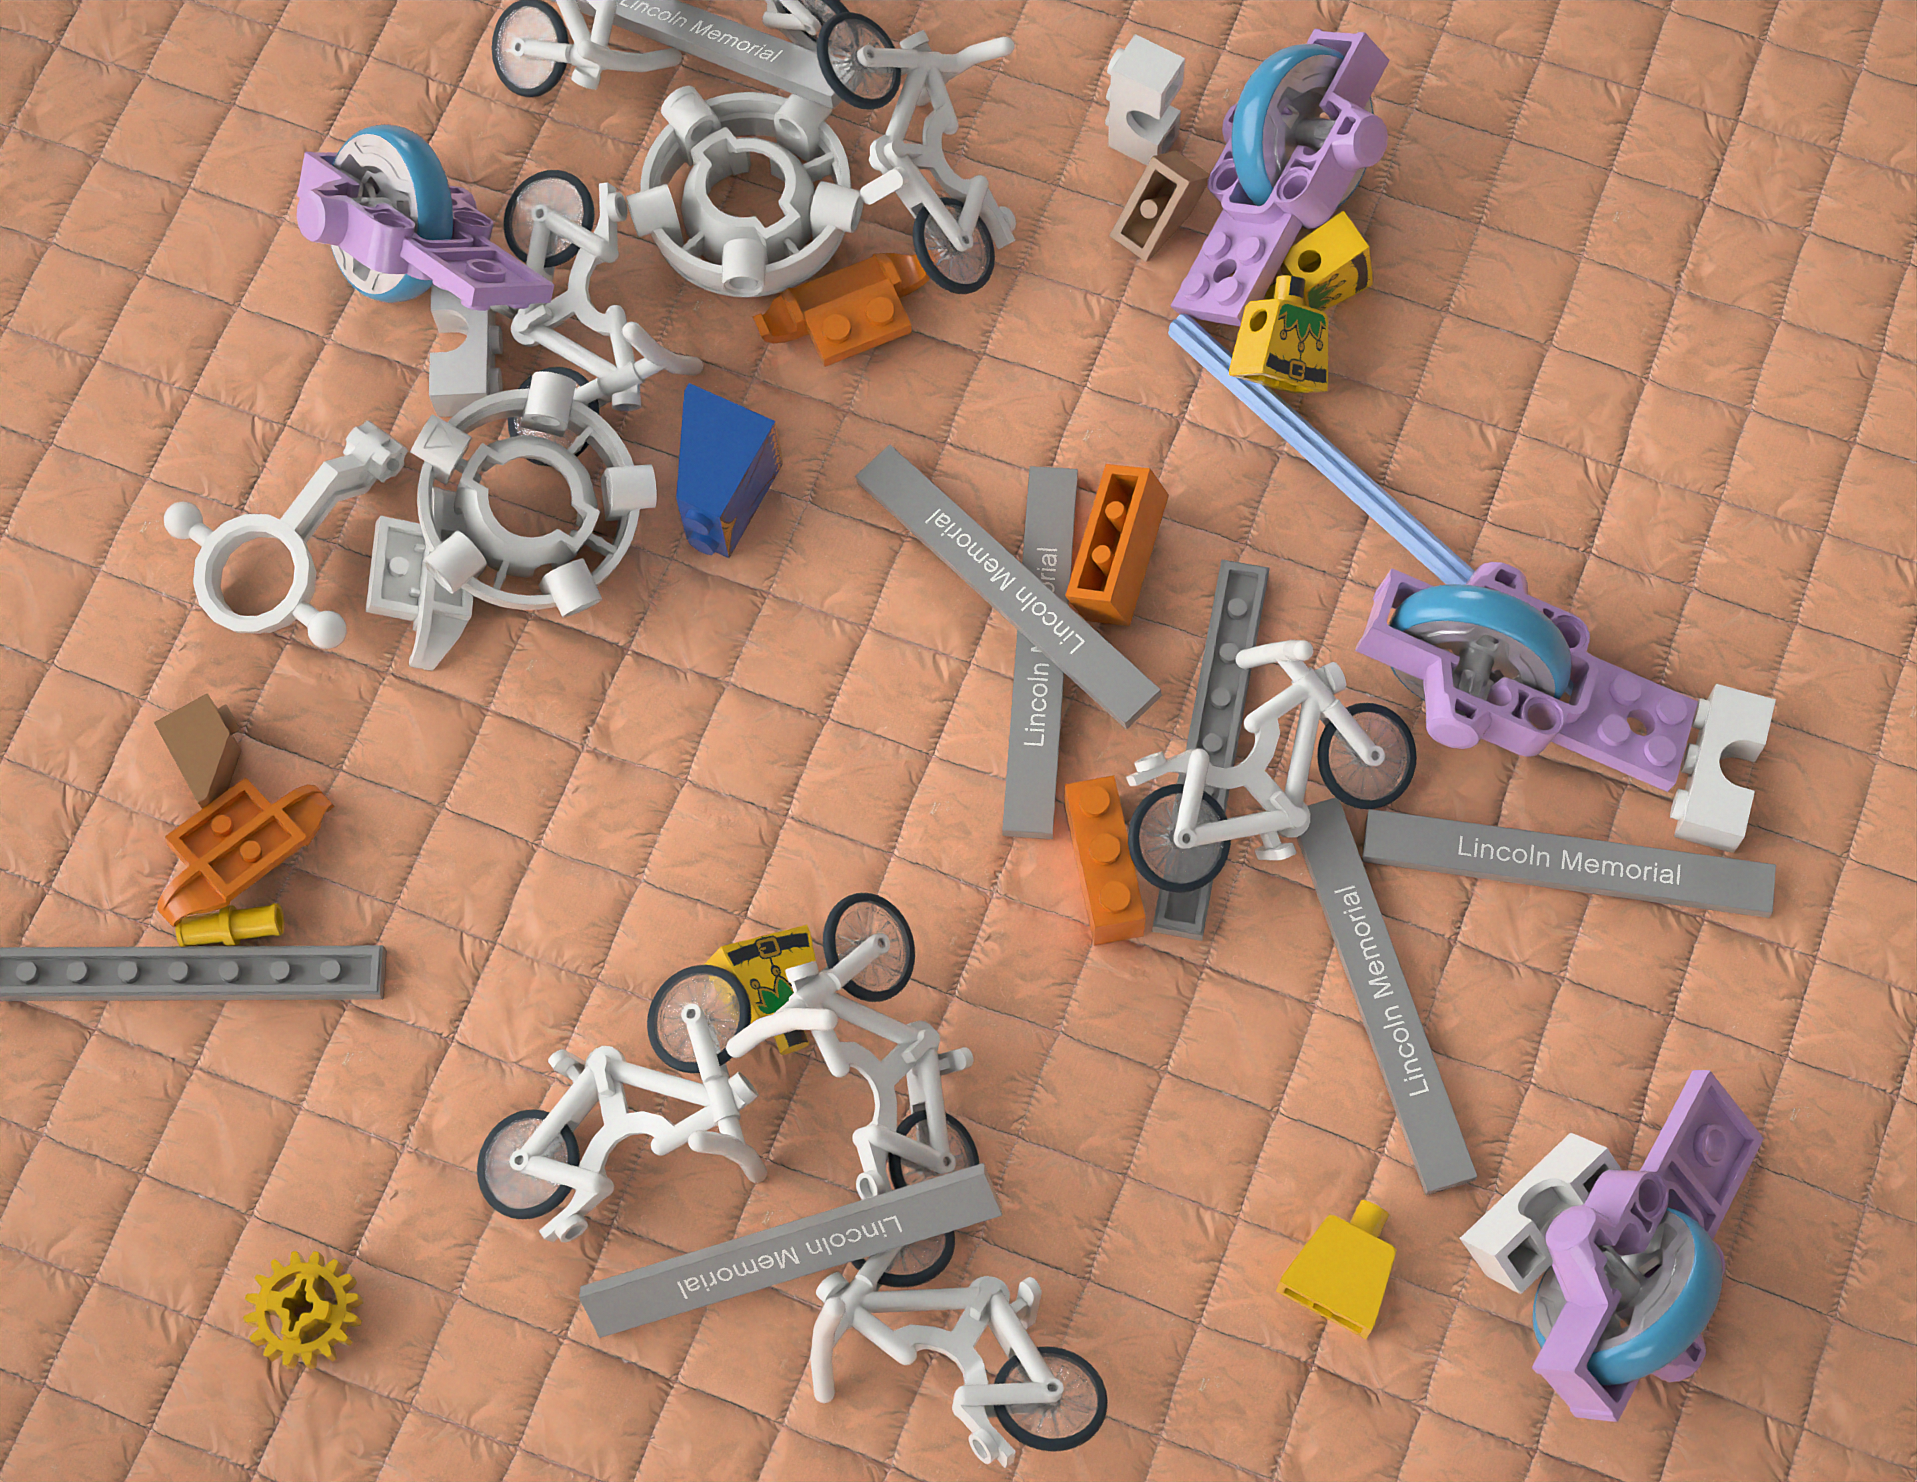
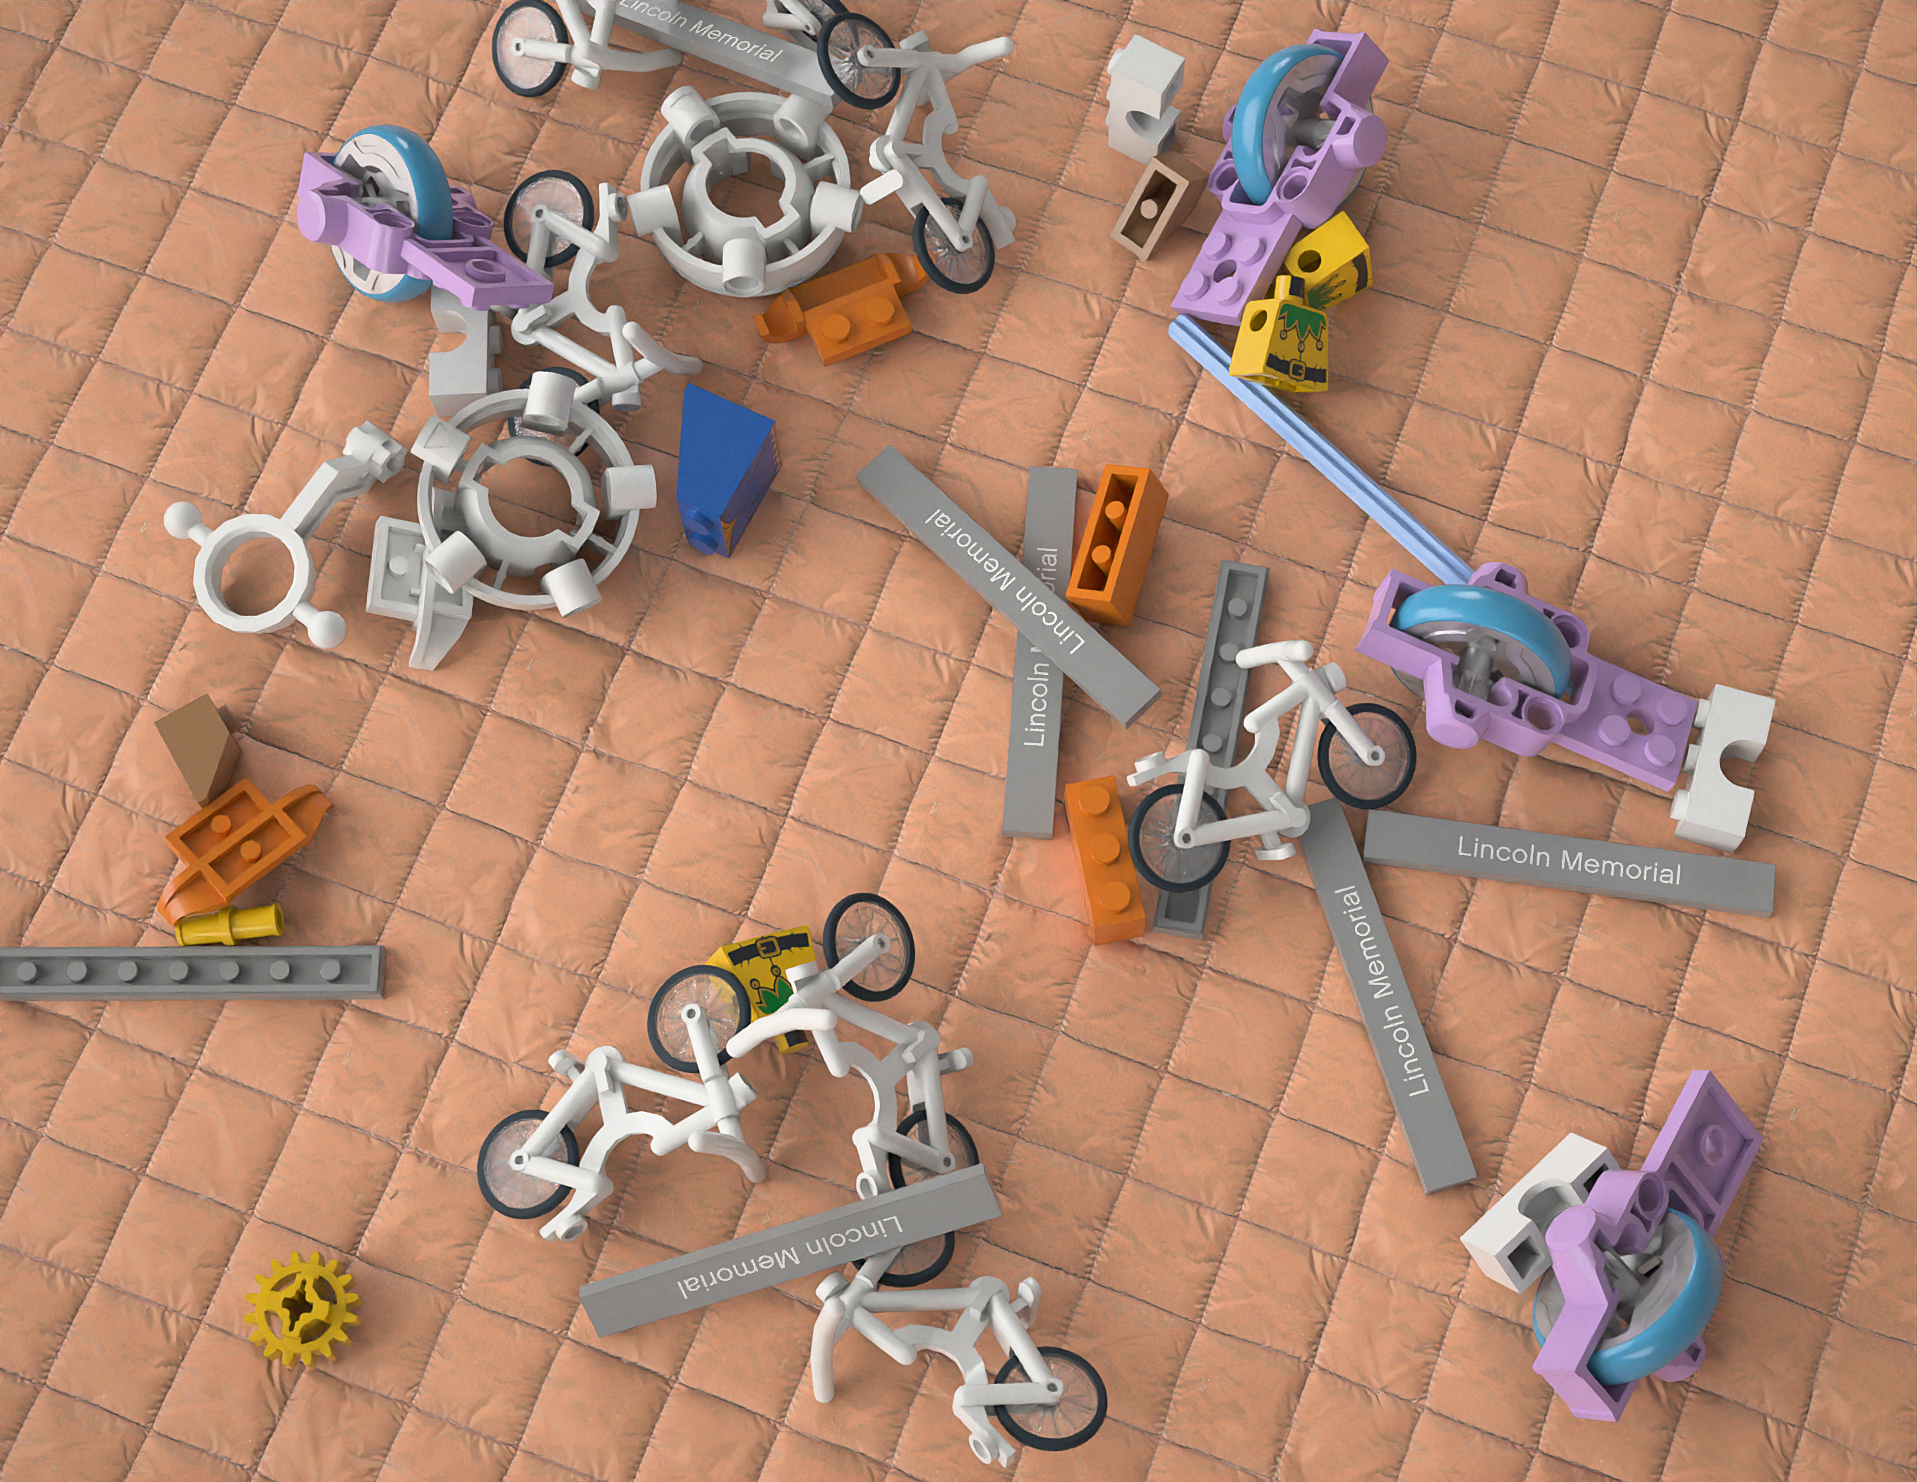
yellow torso [1276,1200,1397,1339] -> none

